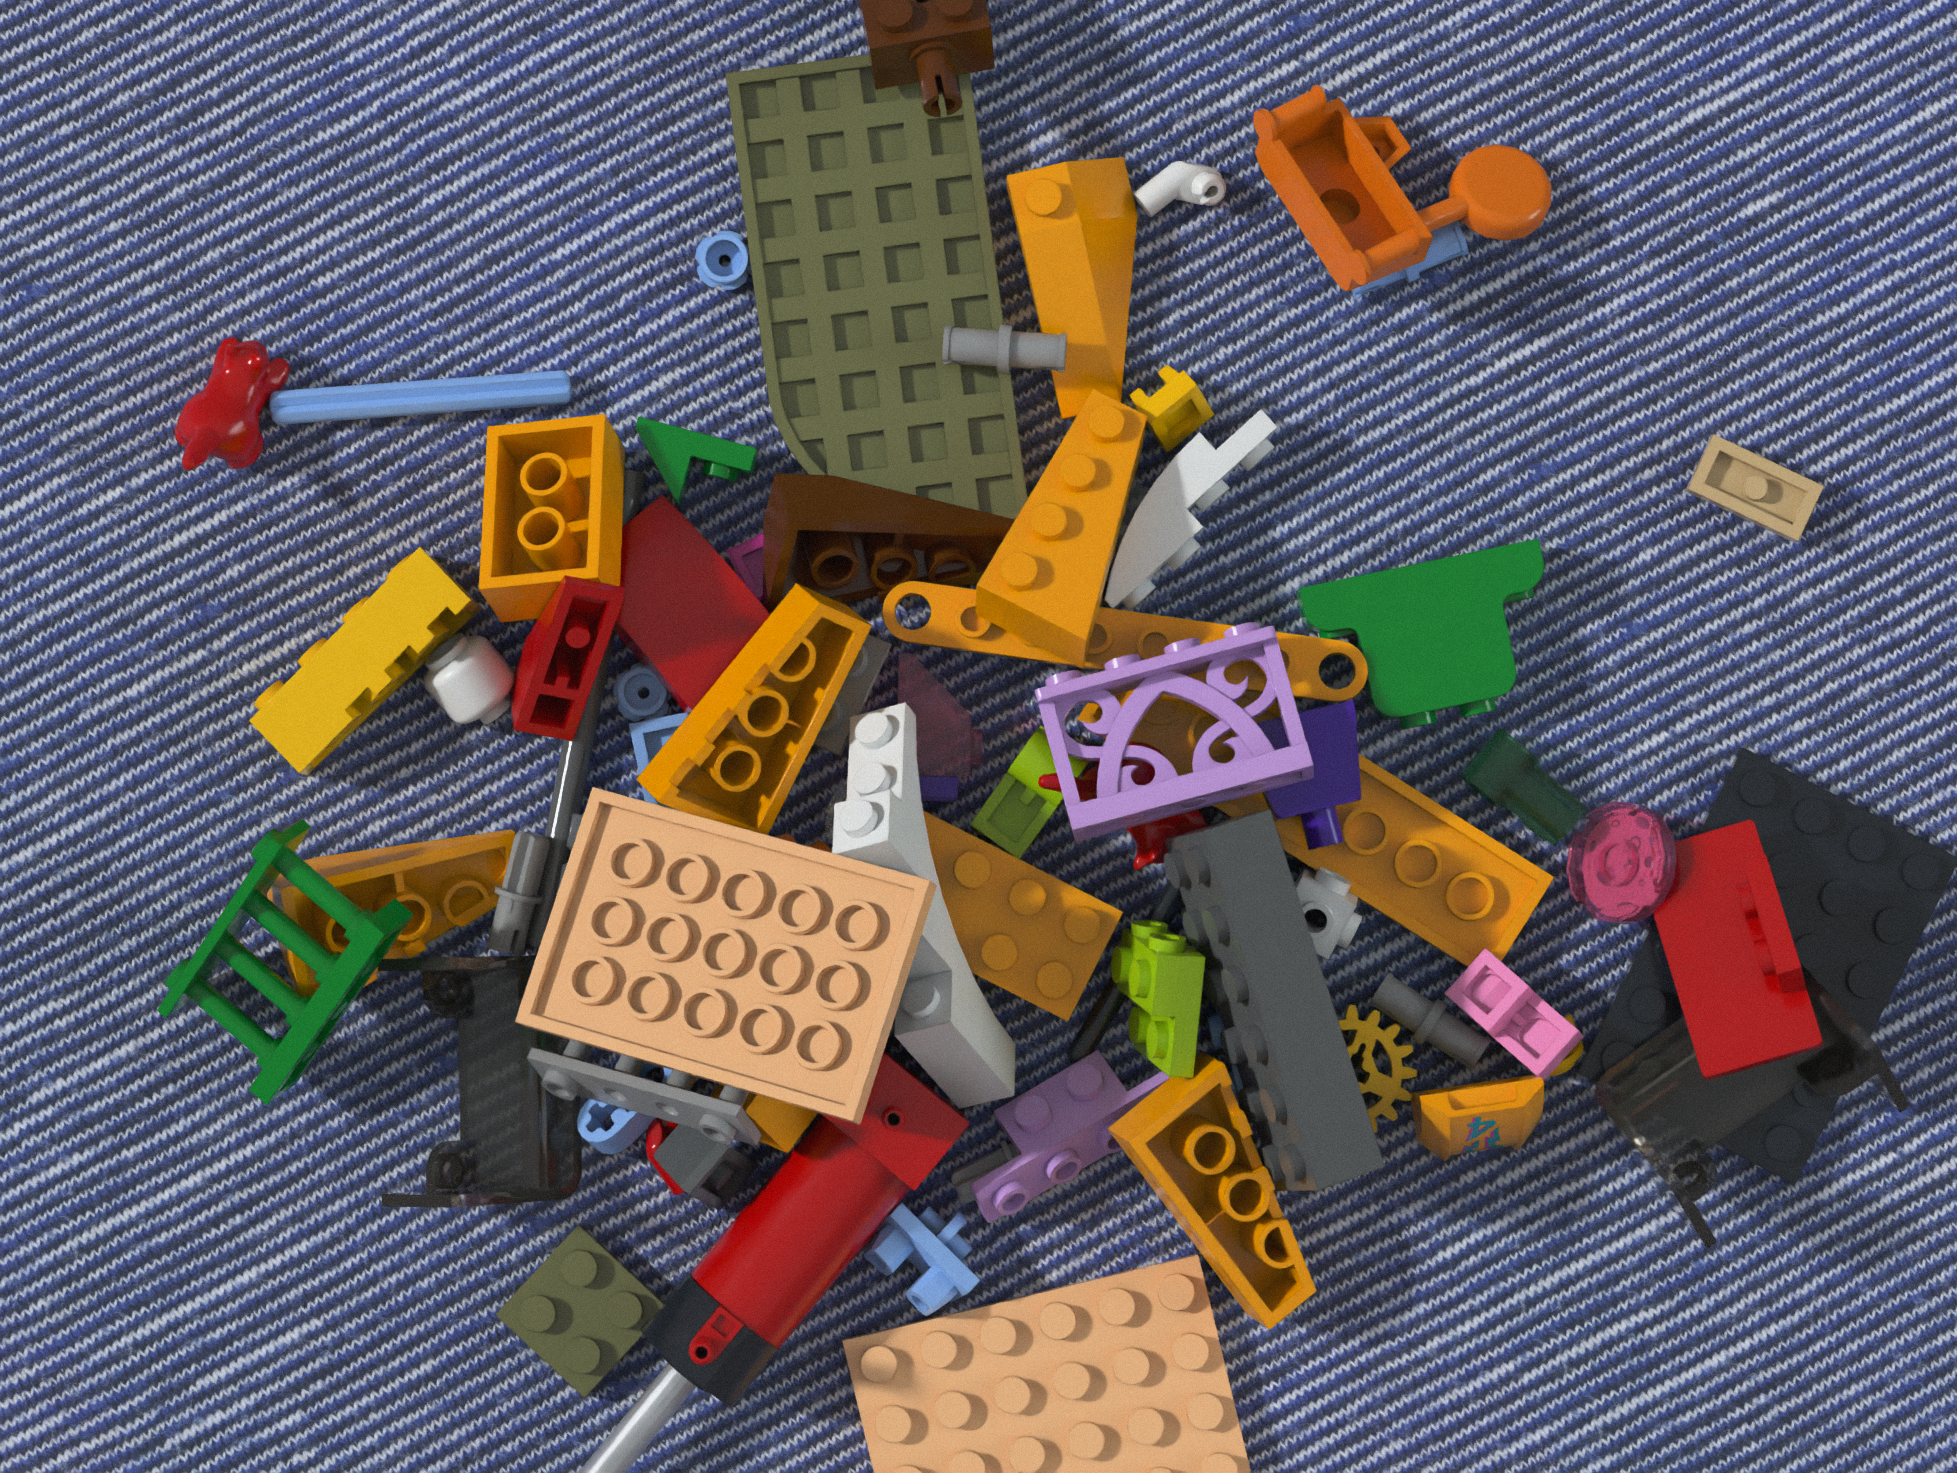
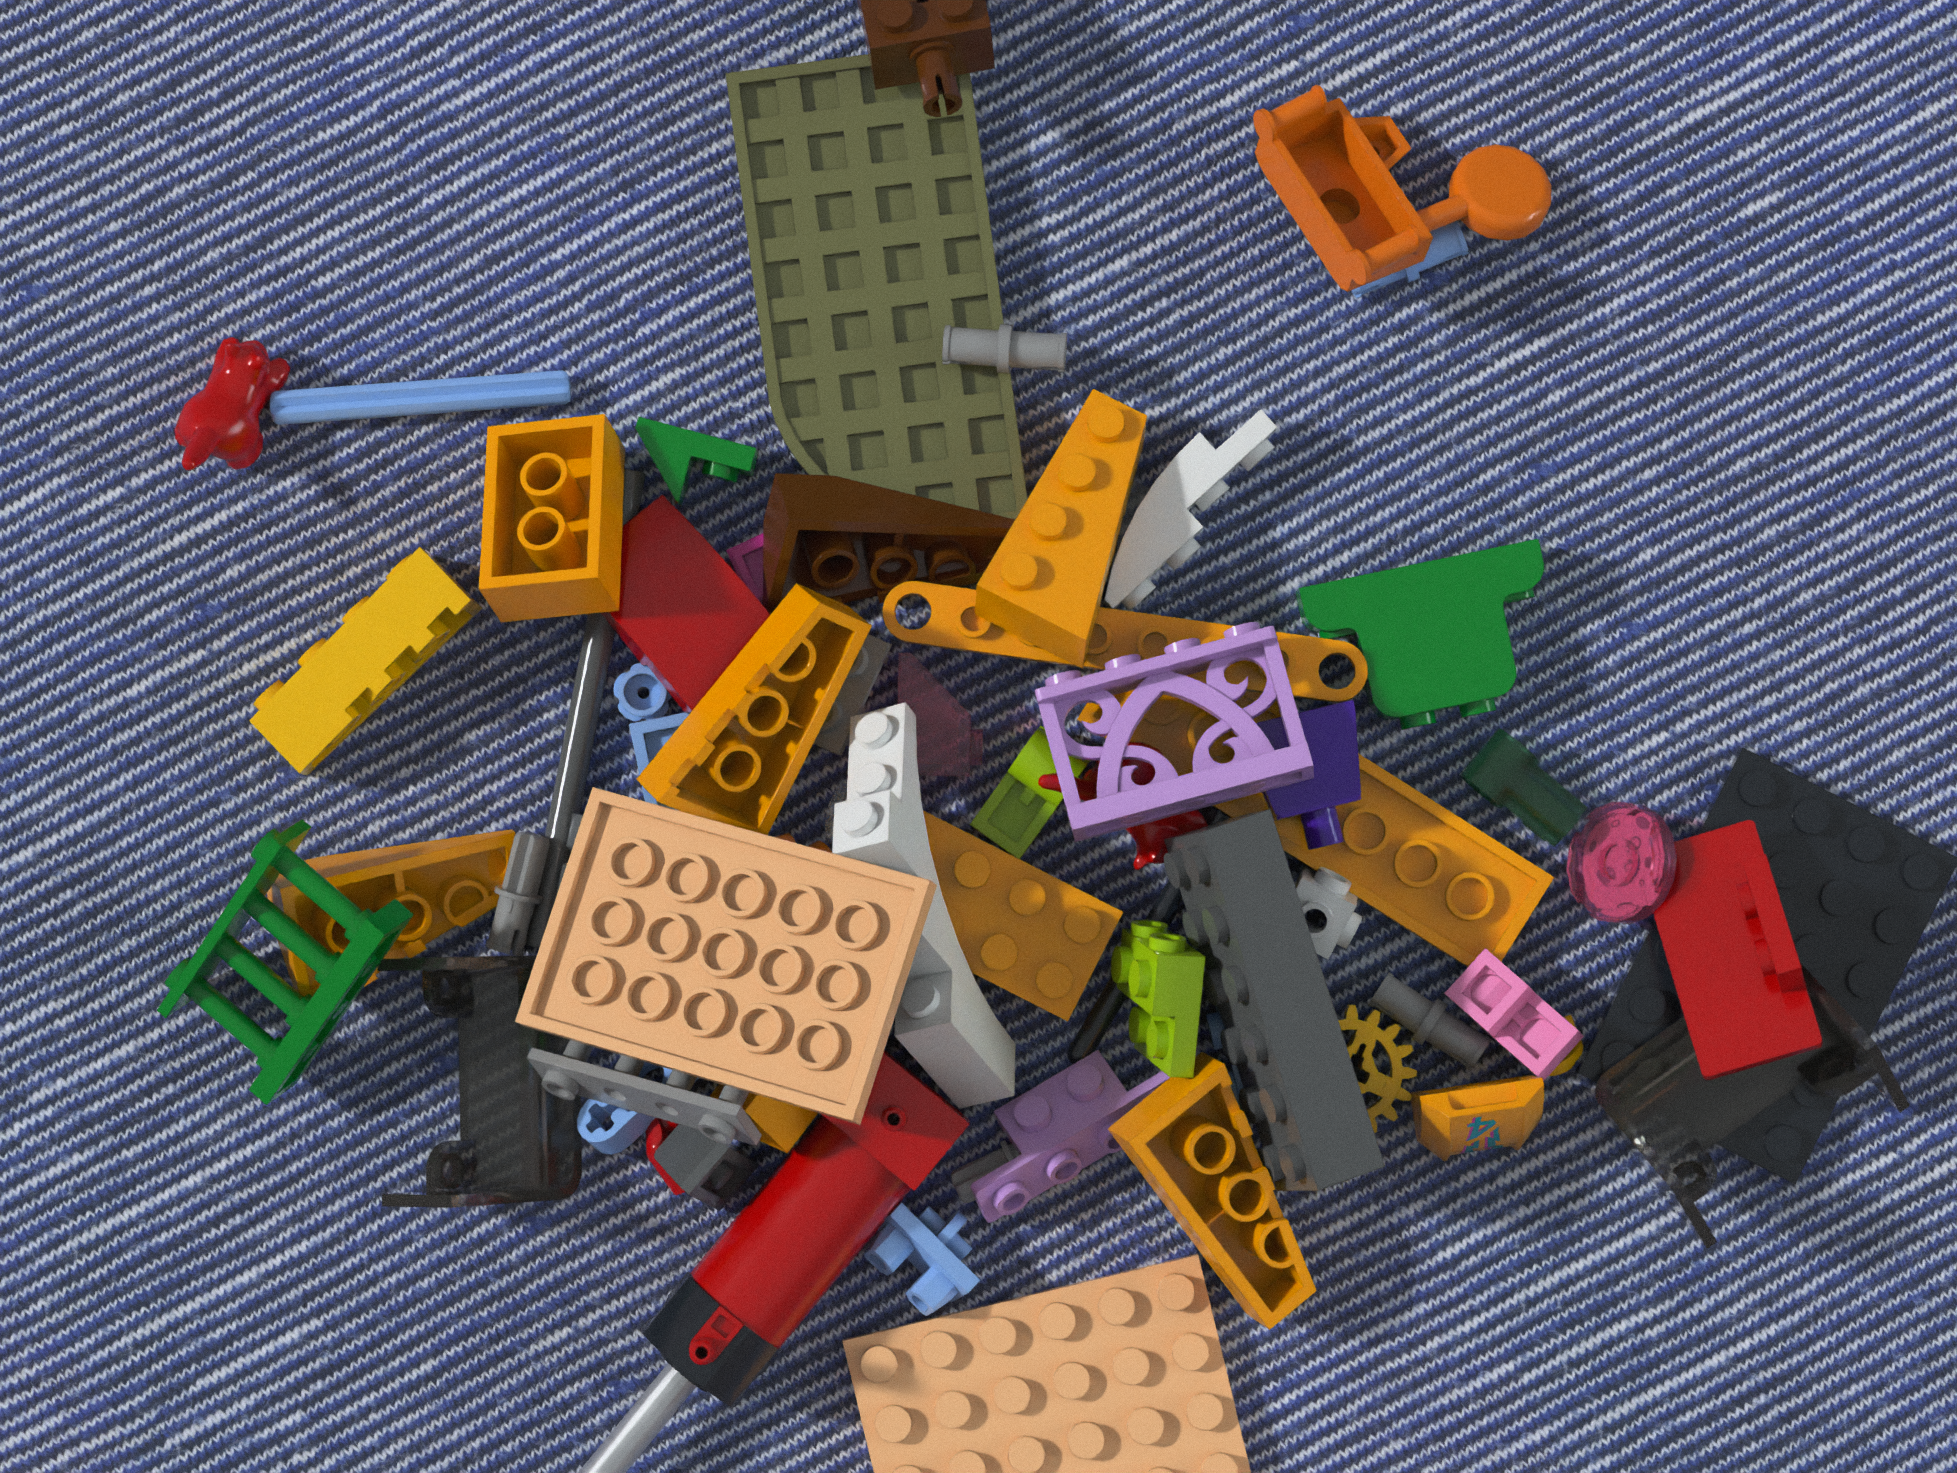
white head [425,633,515,725] -> none
olive plate [495,1224,665,1398] -> none
red slope [510,575,625,741] -> none
light blue plate [695,230,752,290] -> none
dark purple tile [919,776,958,802] -> none
light orange wedge [1006,157,1138,420] -> none
yellow tile [1130,365,1214,453] -> none
white arm [1133,161,1226,217] -> none
tan plate [1685,434,1824,543] -> none

